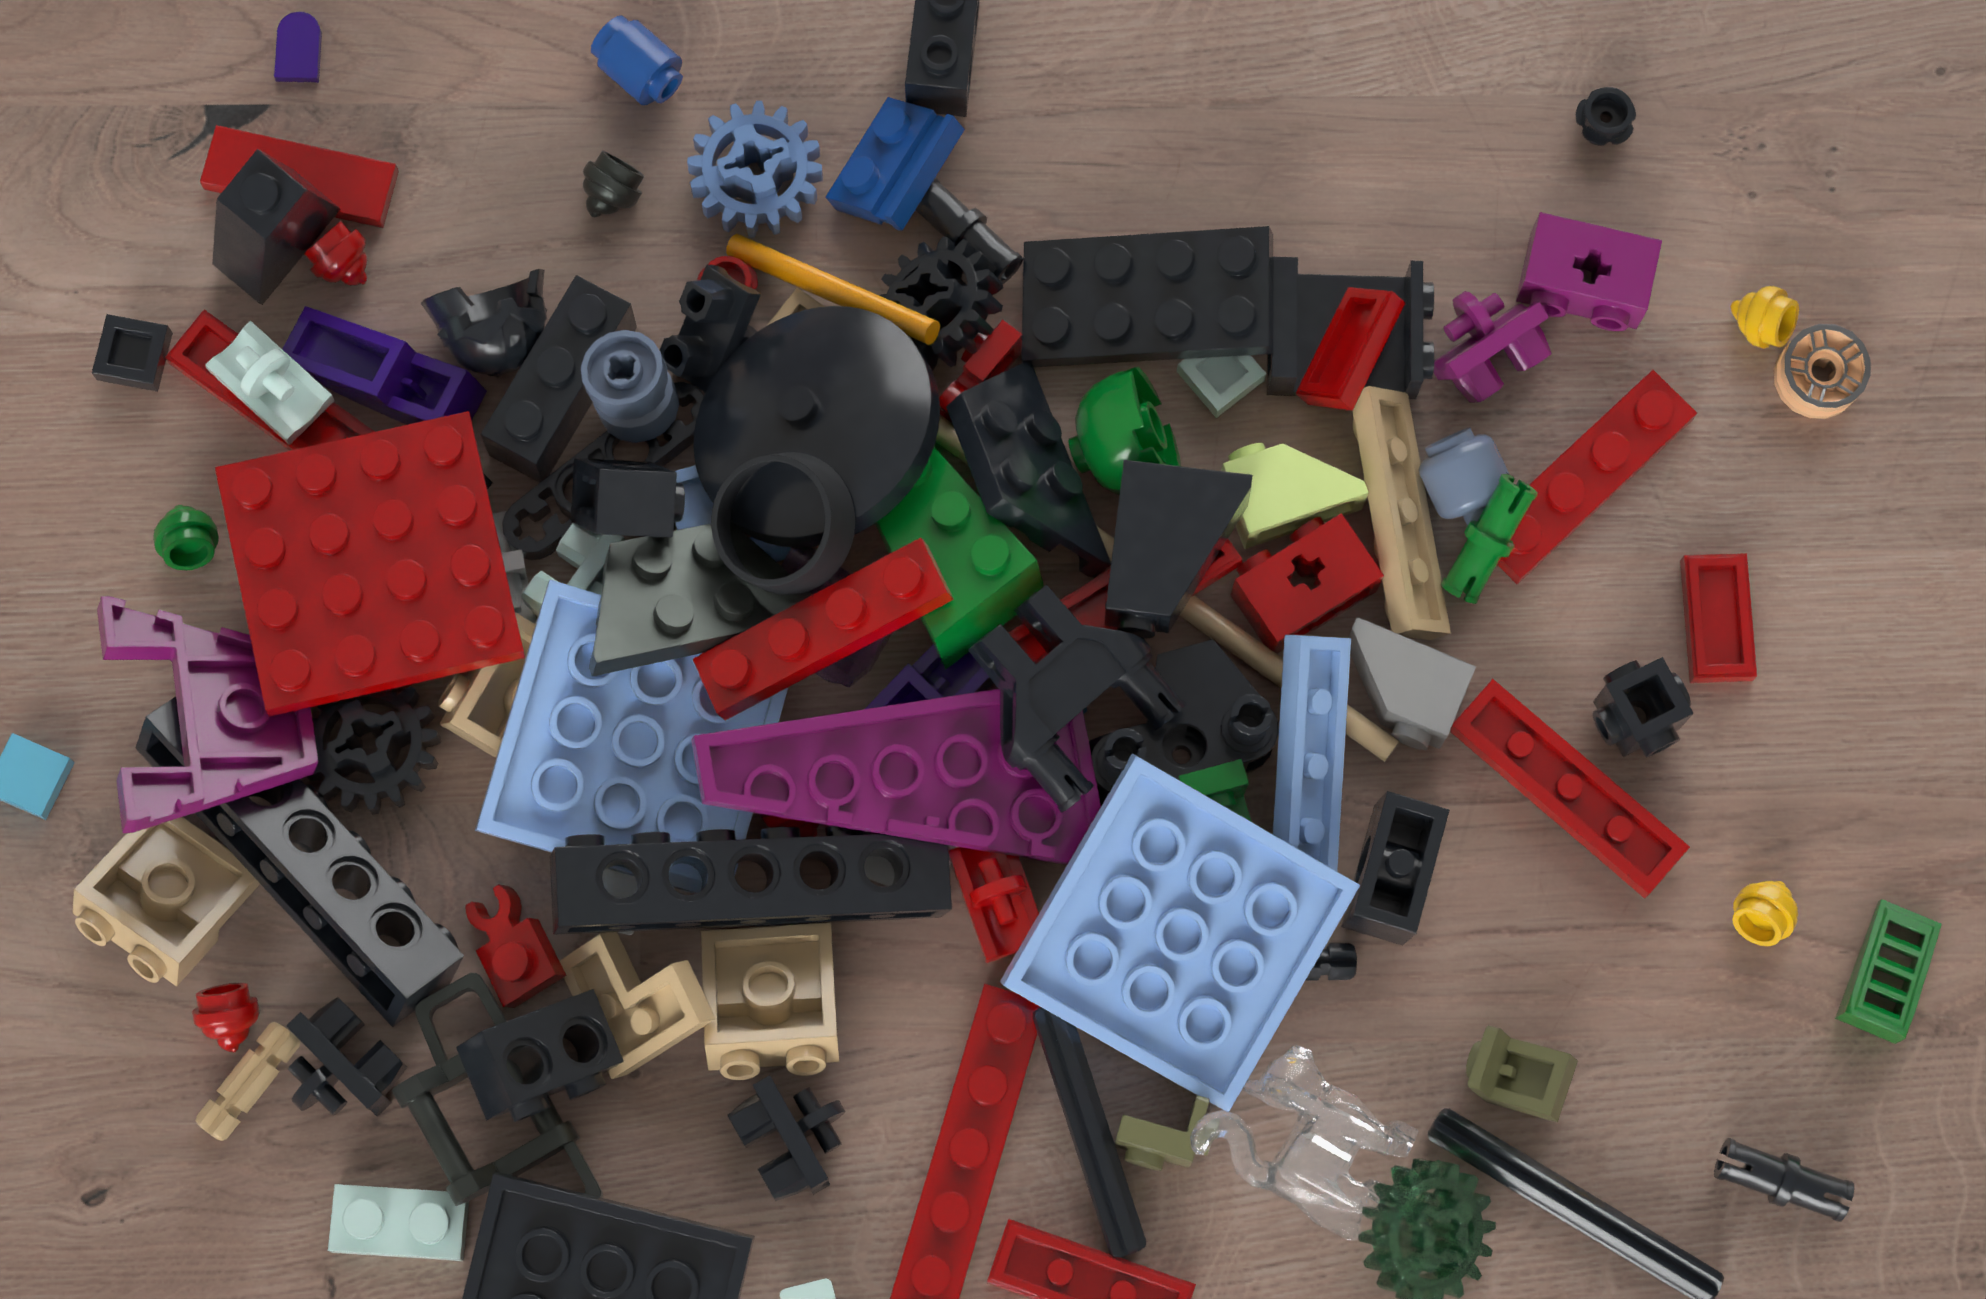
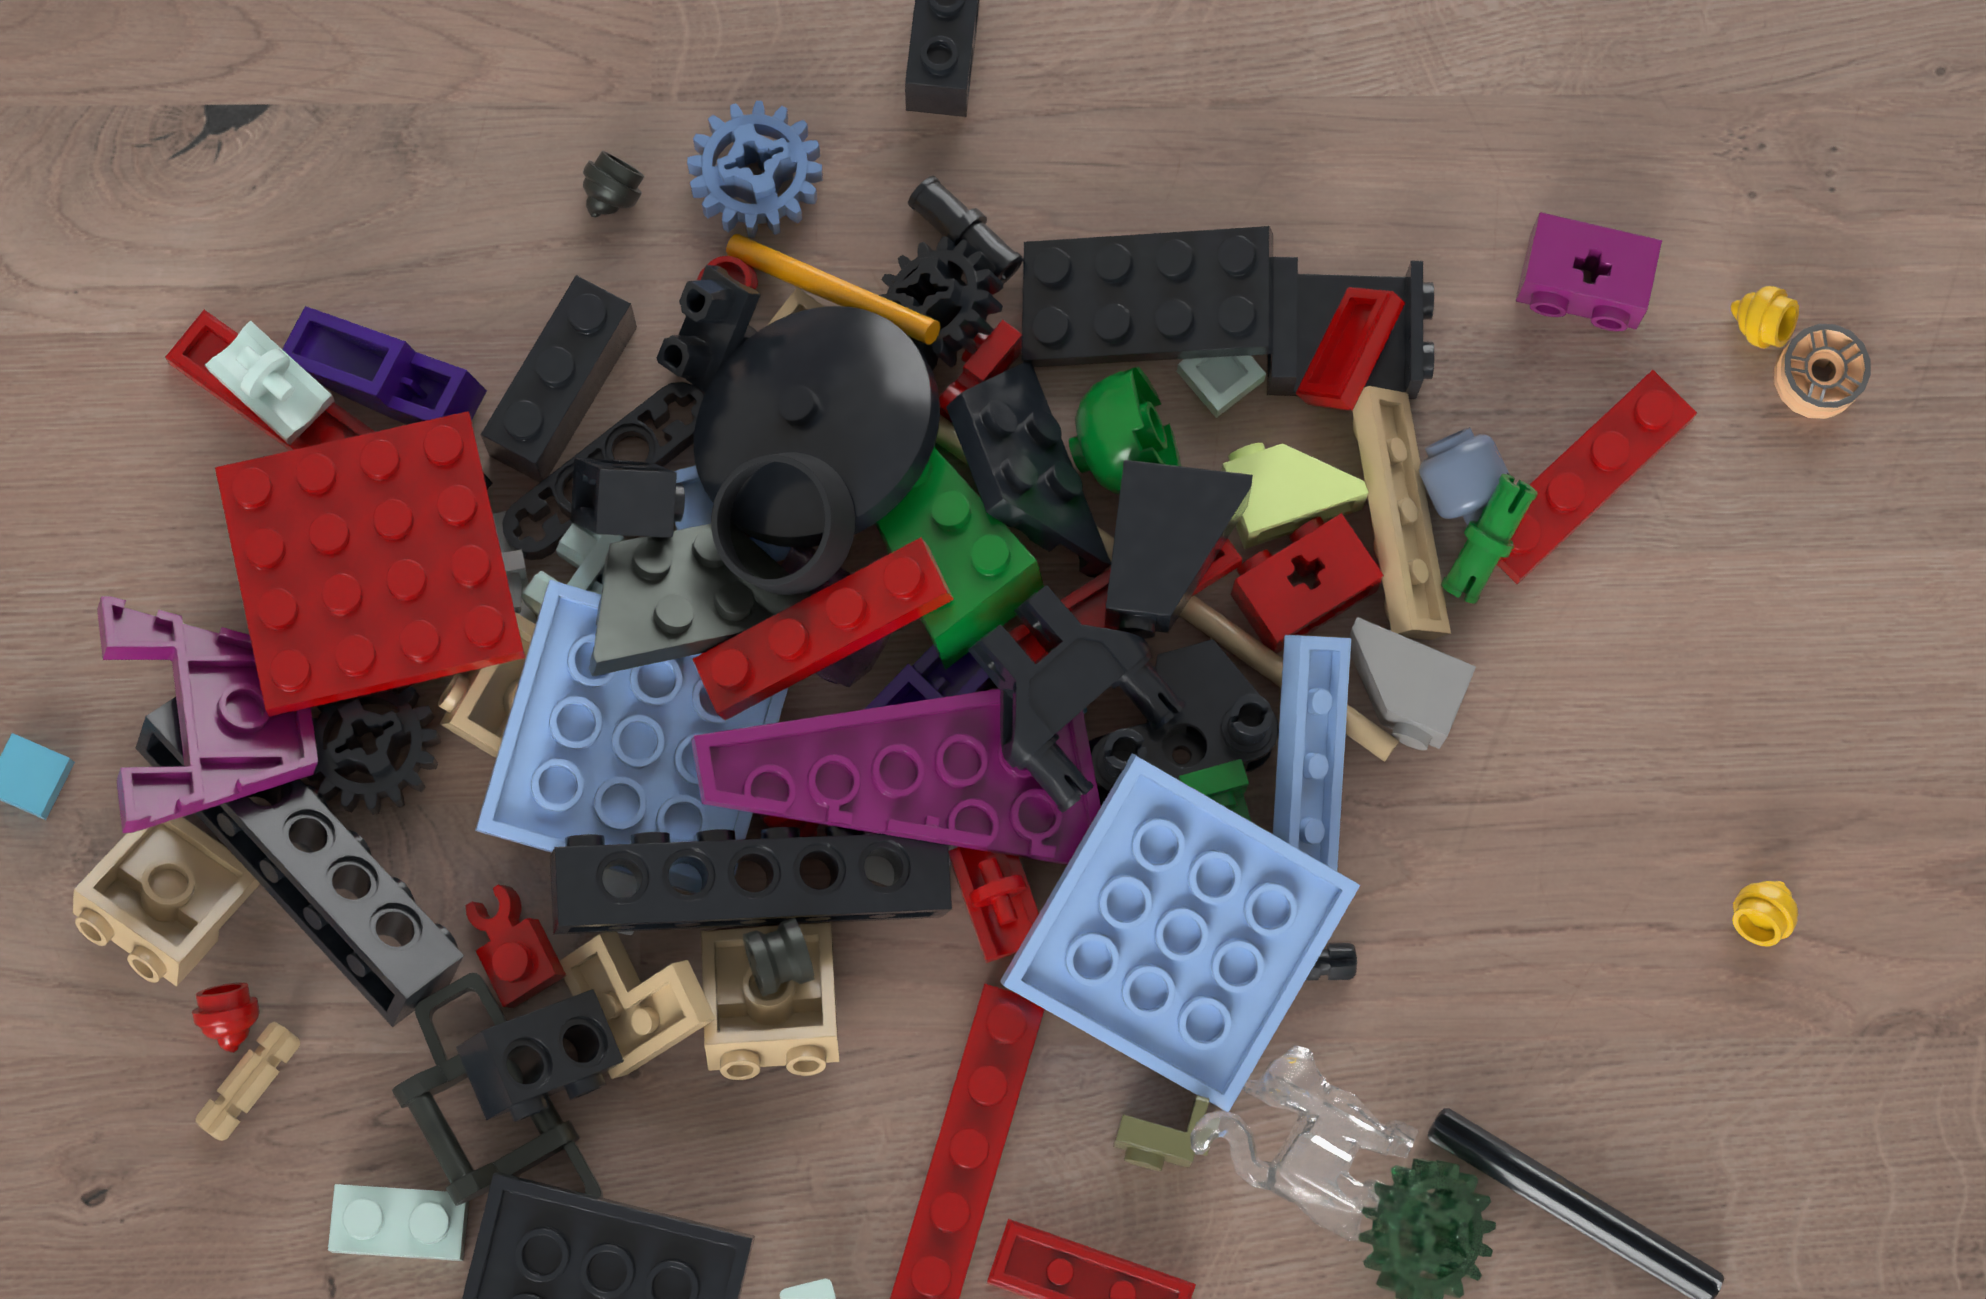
black plate [92,314,173,392] -> none
green plate [153,505,219,571] -> none
red tile [200,125,399,228] -> none
black slope [212,149,341,305] -> none
dark purple piece [274,12,322,83] -> none
black hips [286,997,407,1117] -> none
red plate [304,221,368,286] -> none
black helmet [421,269,547,378] -> none
sand blue wheel [581,330,679,443] -> none
blue brick [591,15,683,105] -> none
black hips [727,1075,846,1201] -> none
blue plate [825,97,965,231] -> none
black axle [1032,1007,1146,1257] -> none
black brick [1341,791,1450,946] -> none
magenta hips [1433,291,1552,403] -> none
red plate [1450,679,1690,899] -> none
olive bracket [1466,1025,1578,1122] -> none
black plate [1575,87,1636,146] -> none
black brick [1593,657,1694,758] -> none
red tile [1680,553,1757,683] -> none
black pin [1714,1138,1855,1222] -> none
green slope [1835,899,1942,1044] -> none
none -> pearl dark grey wheel [743,918,814,996]

